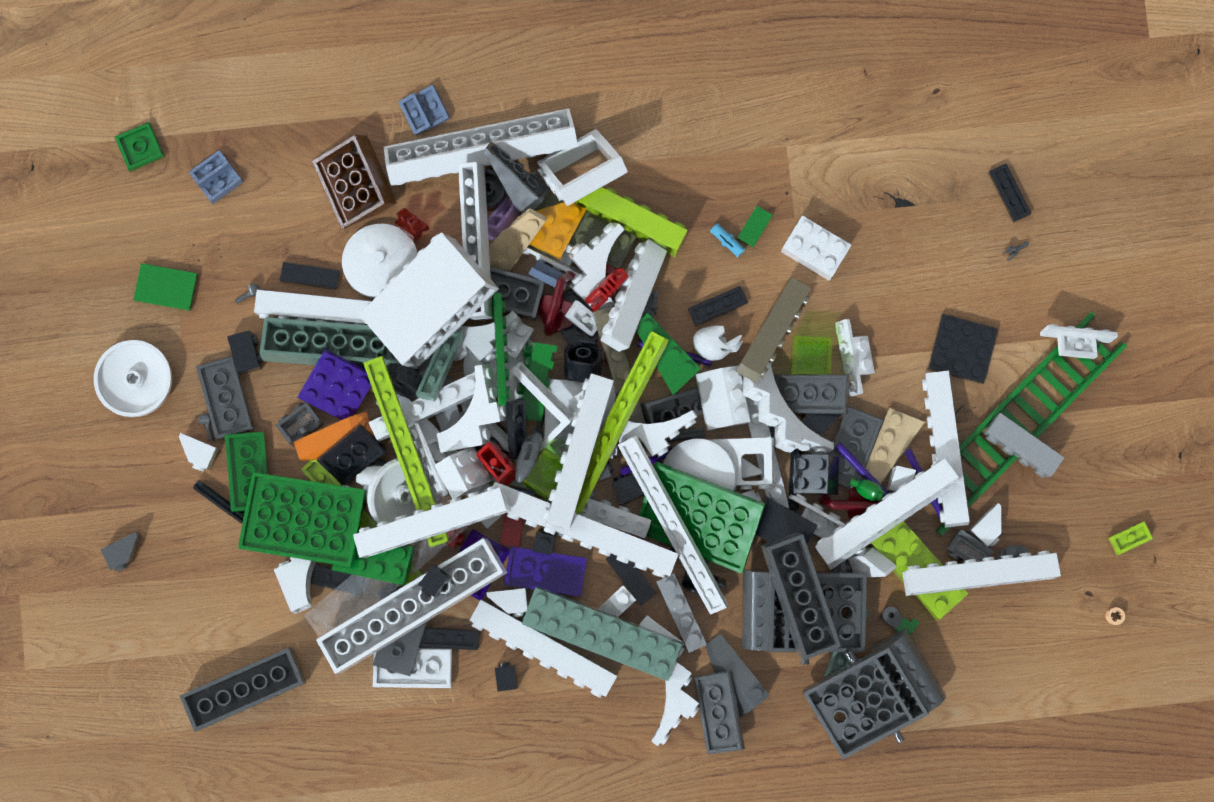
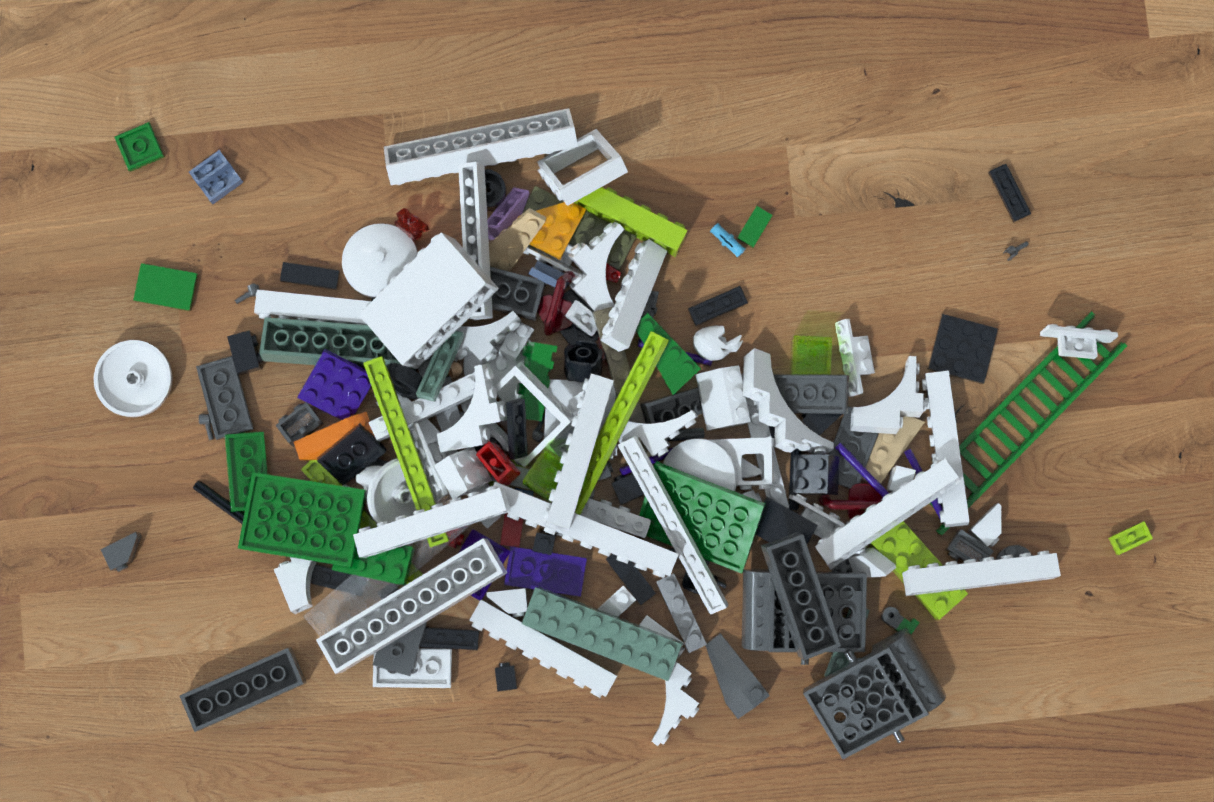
white slope [179,433,219,472] -> none
reddish brown slope [312,135,397,229] -> none
sand blue slope [398,85,451,135] -> none
black brick [418,565,452,597] -> none
dark grey wedge [483,142,551,213] -> none
green plate [493,293,510,406] -> none
dark grey piece [515,433,542,483] -> none
red hinge [584,268,629,311] -> none
dark grey plate [694,671,745,754] -> none
dark tan brick [736,277,811,383] -> none
white brick [781,216,851,281] -> none
green plant [850,478,885,502] -> none
light grey brick [984,413,1064,478] -> none
light nougat bush [1106,607,1125,625] -> none
none -> light nougat hinge [448,362,463,378]
none -> white arch [850,356,926,434]

